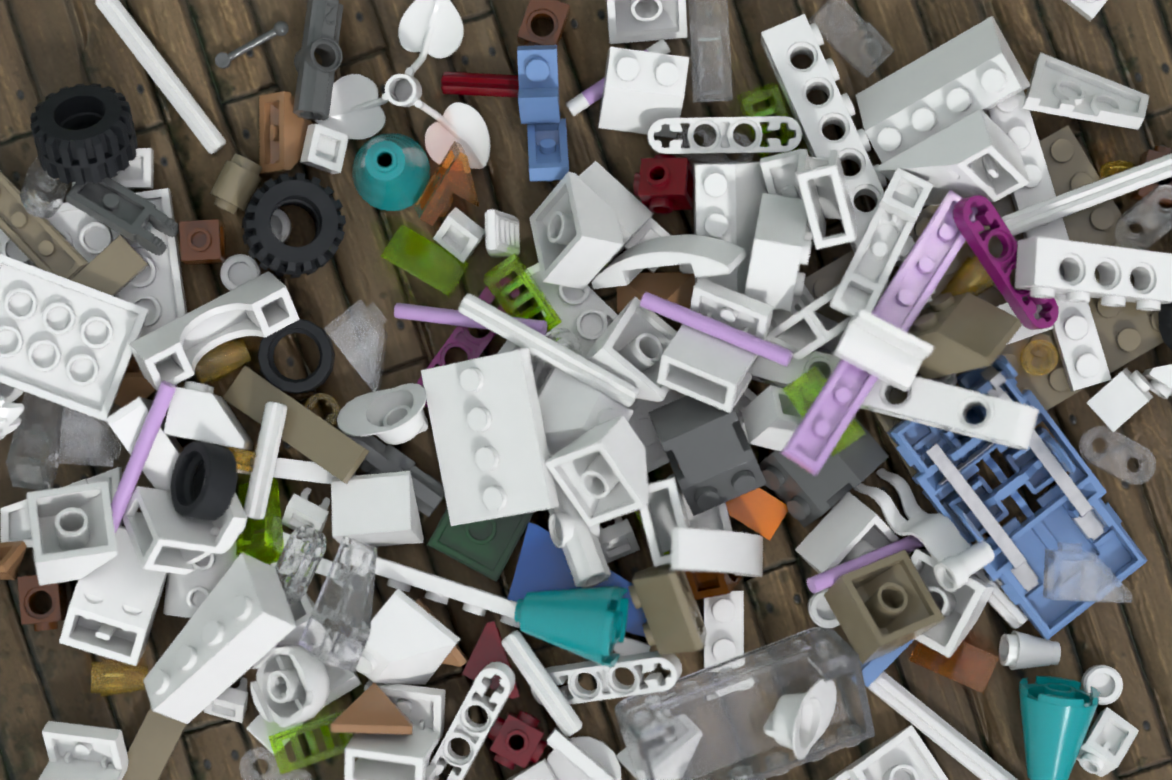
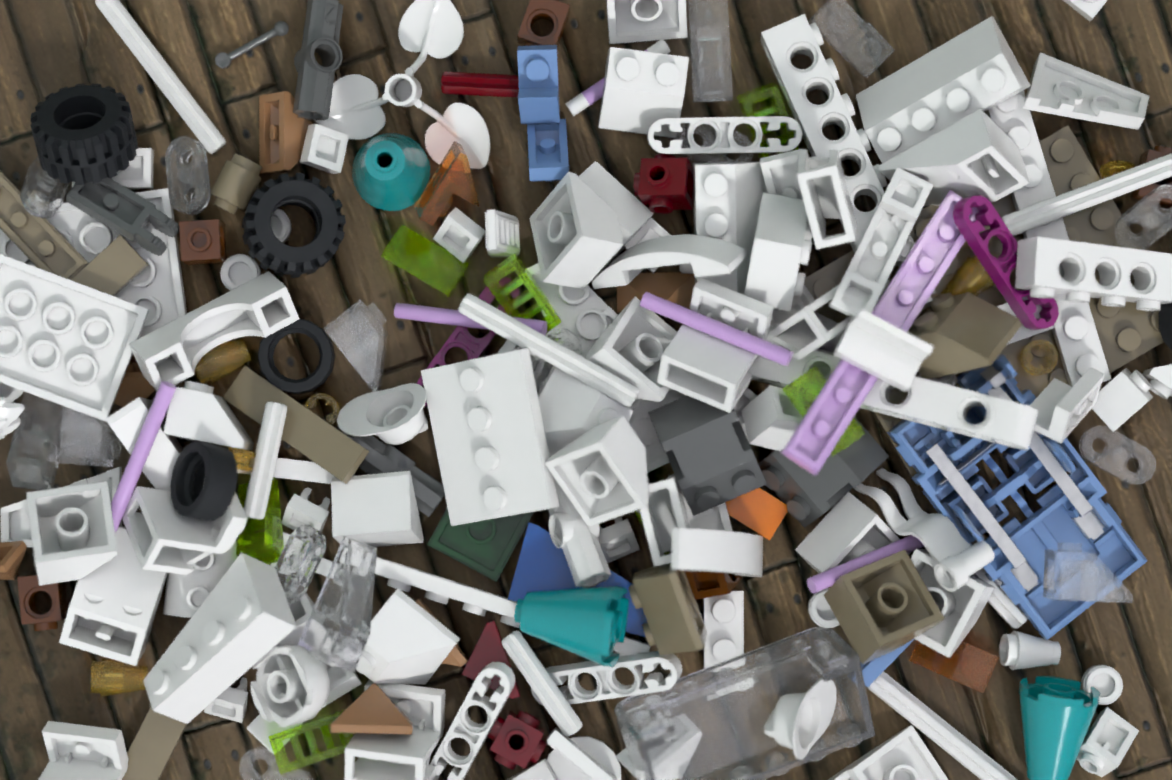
none -> clear plate [165,136,211,215]
none -> white panel [1030,367,1105,443]

